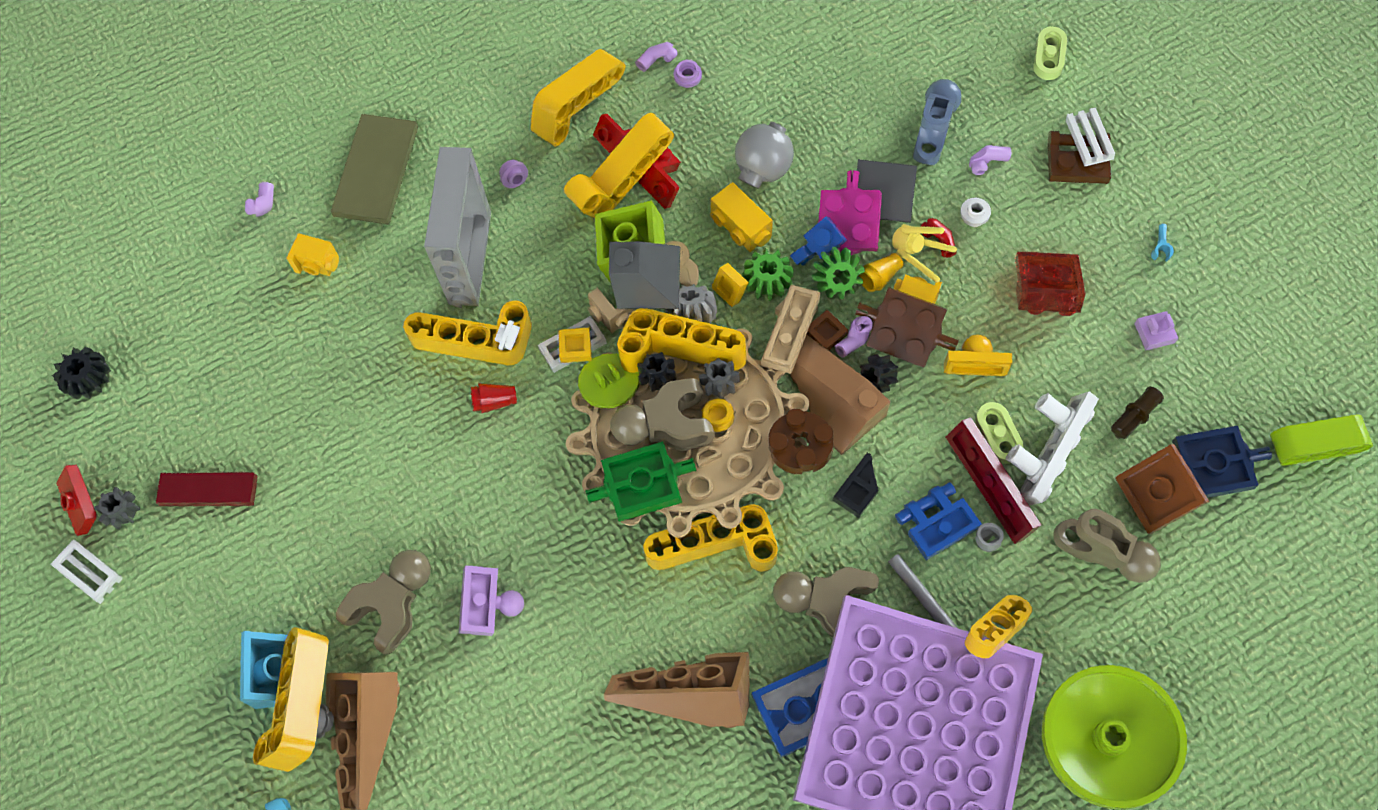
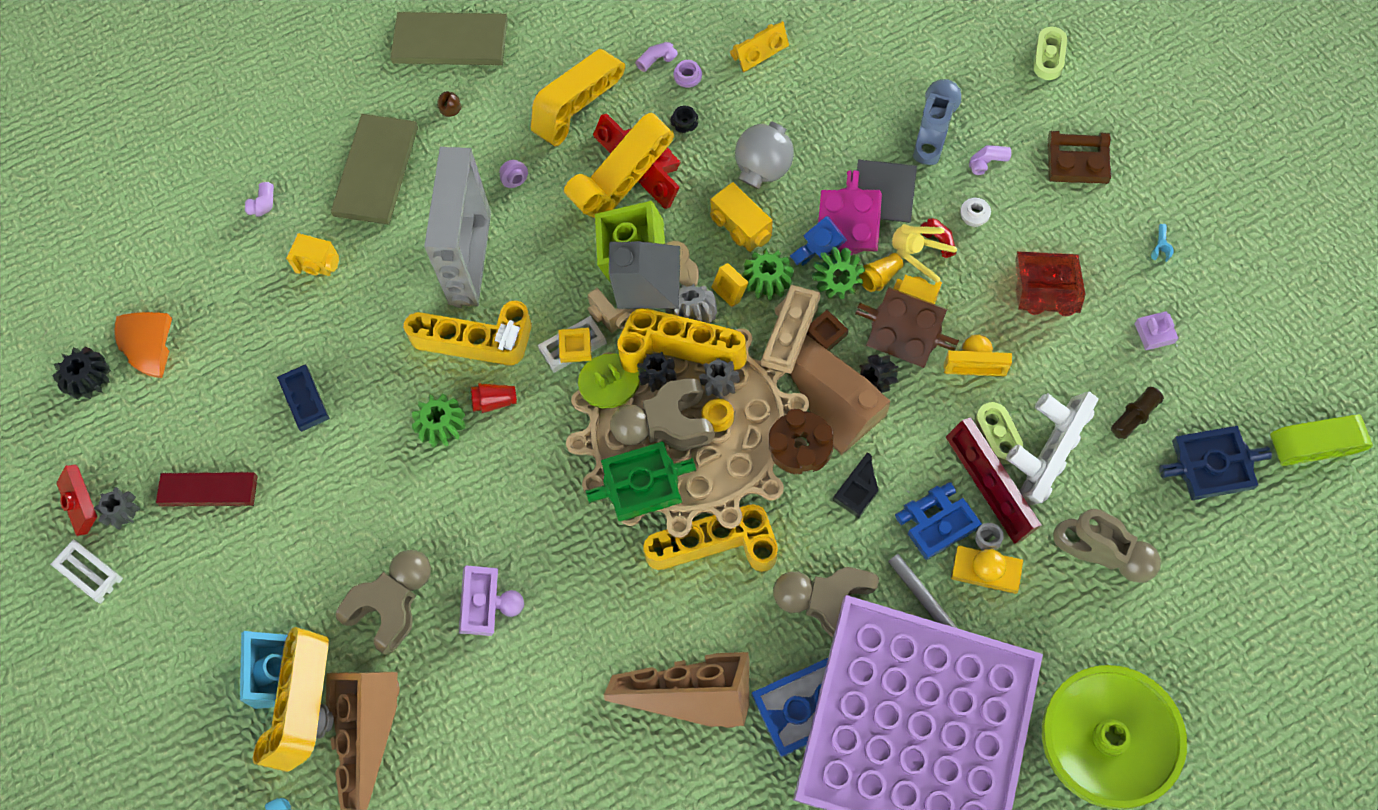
lavender arm [835,316,873,358] -> none
yellow beam [964,595,1032,658] -> none
white tile [1066,108,1115,166] -> none
dark orange plate [1115,444,1210,534] -> none
none -> orange brick [115,312,172,378]
none -> dark blue plate [277,364,330,432]
none -> olive tile [390,12,508,66]
none -> bright green gear [412,393,466,448]
none -> reddish brown hinge [437,91,461,117]
none -> black plate [670,105,698,133]
none -> yellow hinge [730,21,789,72]
none -> yellow tile [951,545,1023,594]

